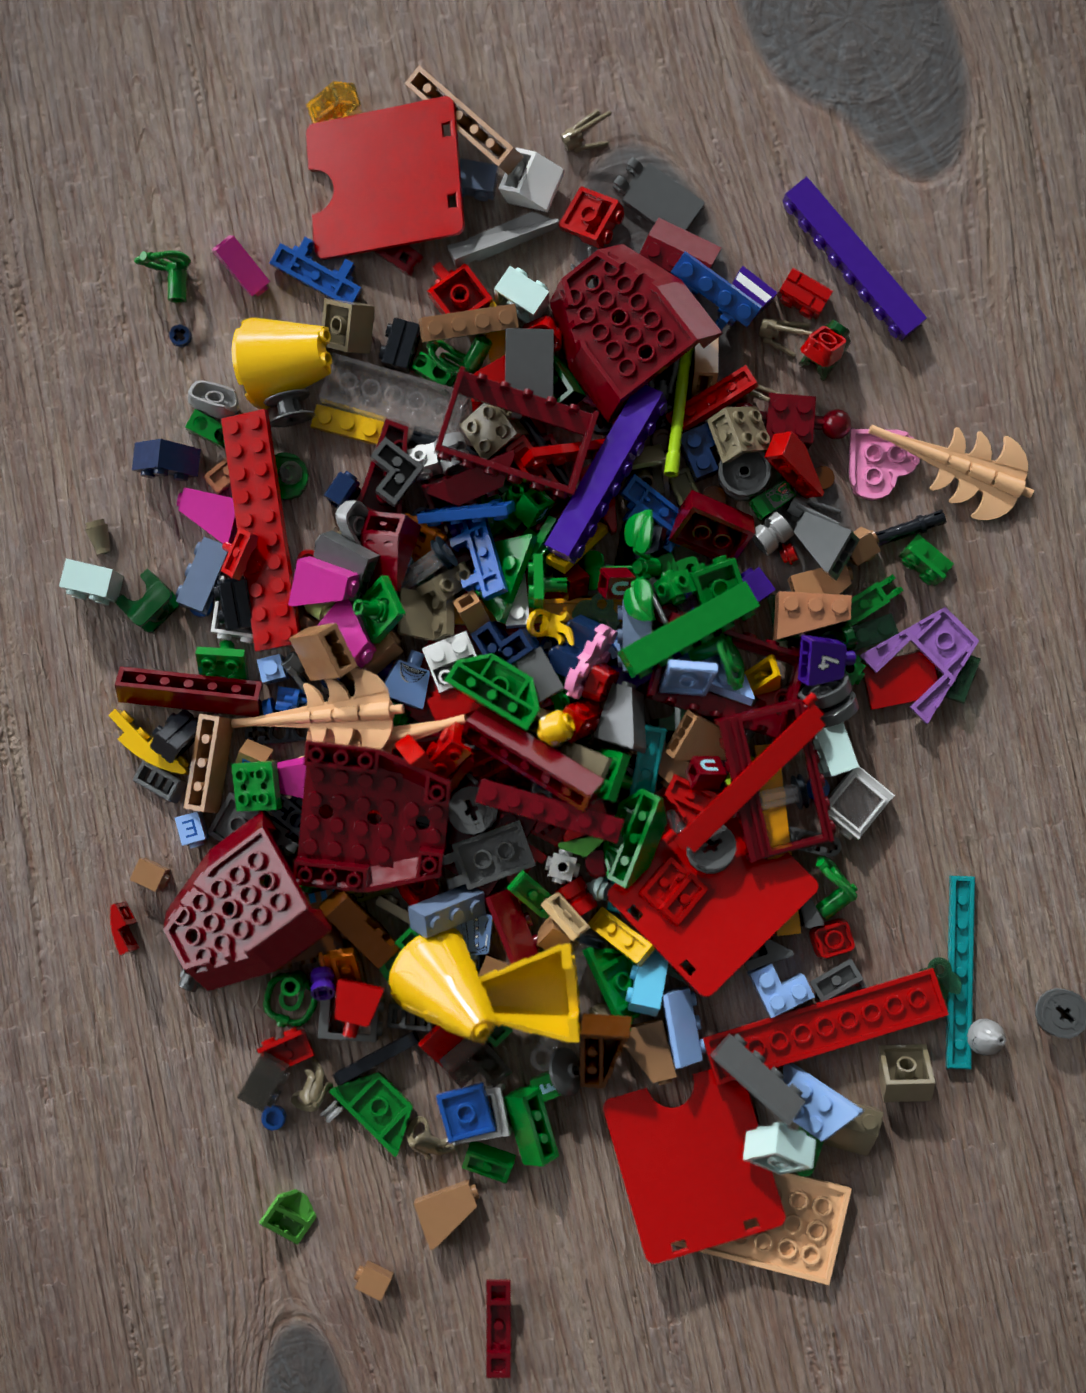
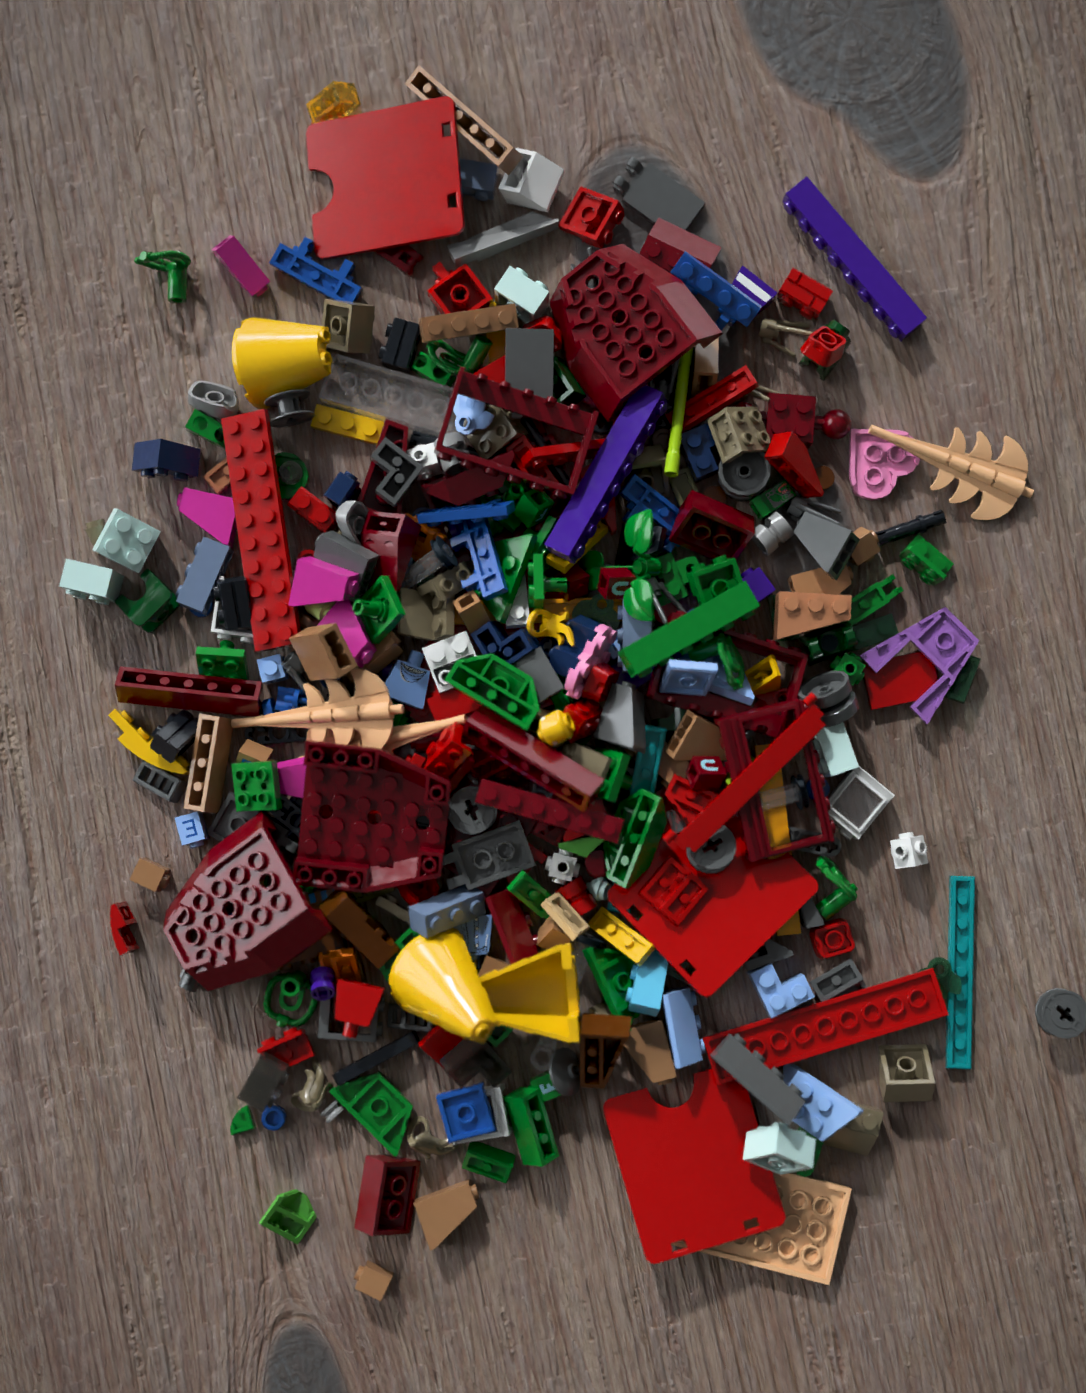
dark blue bush [169,324,192,347] -> none
red plate [221,527,259,581] -> none
red slope [395,734,437,772] -> none
dark red slope [486,1279,511,1378] -> none
dark tan plant [561,109,612,154] -> none
green brick [653,569,697,606] -> none
red plate [779,543,799,565] -> none
dark purple torso [798,635,856,686] -> none
light grey helmet [967,1018,1006,1056] -> none
none -> light aqua brick [92,508,161,573]
none -> green tile [230,1104,256,1136]
none -> red brick [287,486,338,533]
none -> dark red slope [354,1155,421,1236]
none -> light blue plate [453,394,494,435]
none -> white brick [890,832,928,869]

